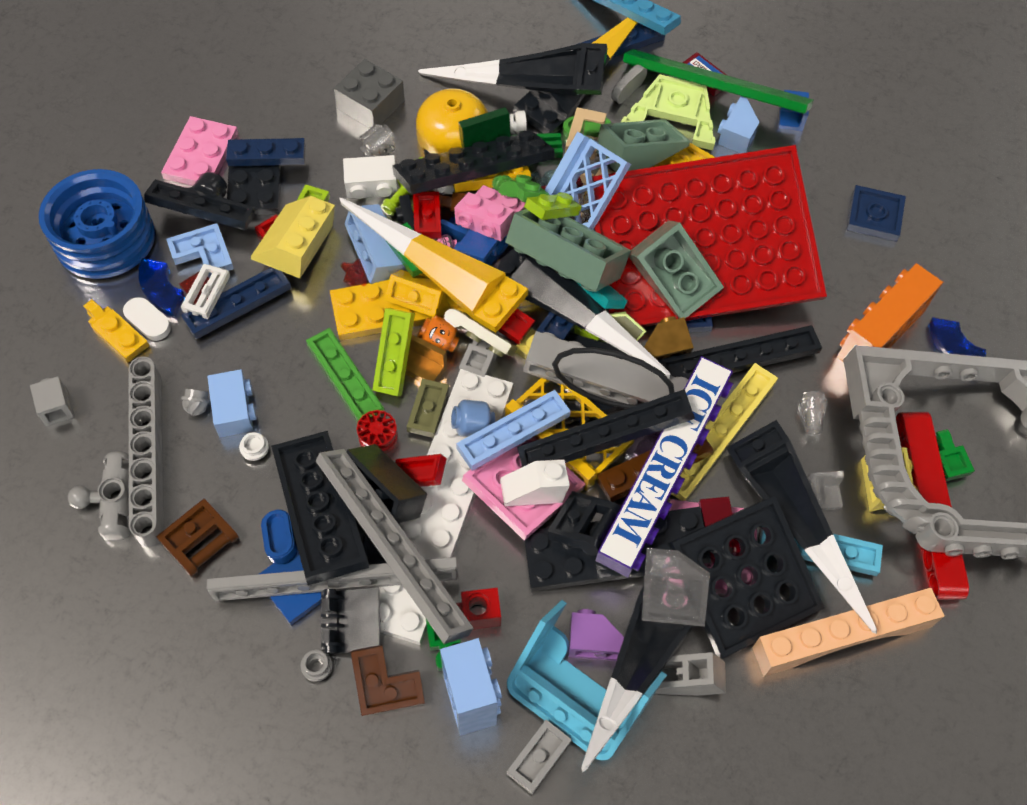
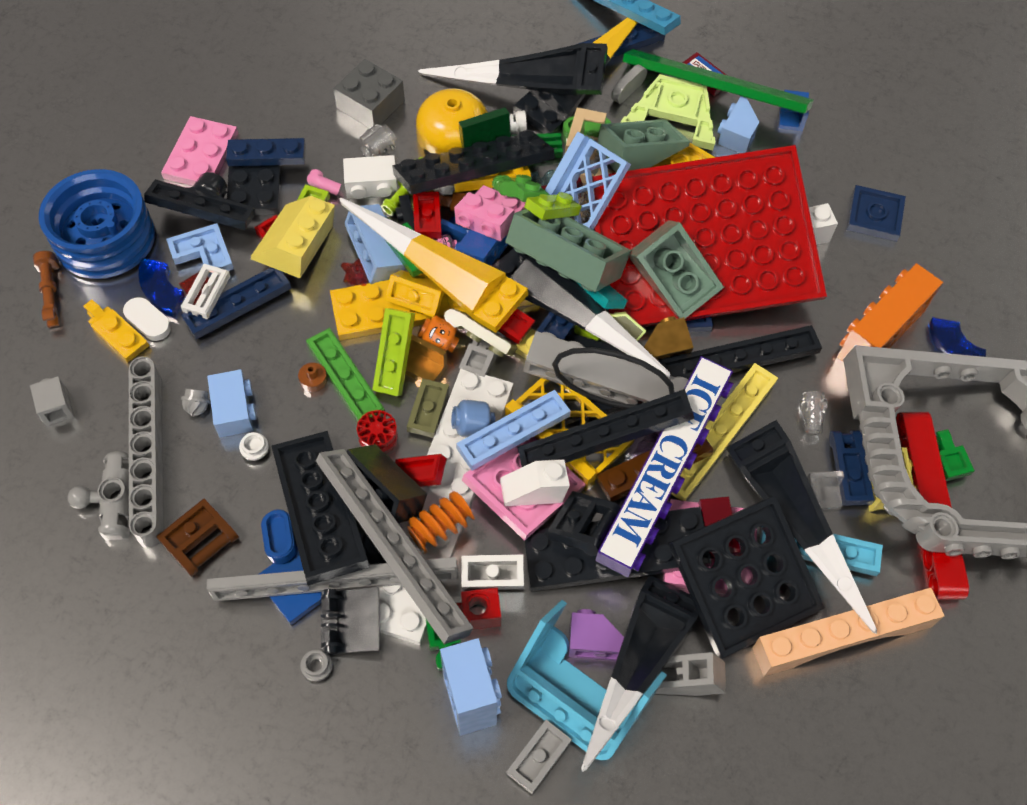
reddish brown plate [351,645,425,716] -> none
clear slope [642,548,710,627] -> none
none -> dark orange piece [33,251,60,328]
none -> dark orange tile [298,363,327,392]
none -> bright pink arm [307,169,341,196]
none -> orange piece [407,491,475,554]
none -> white brick [461,555,524,590]
none -> white brick [809,203,838,245]
none -> dark blue plate [829,430,875,506]

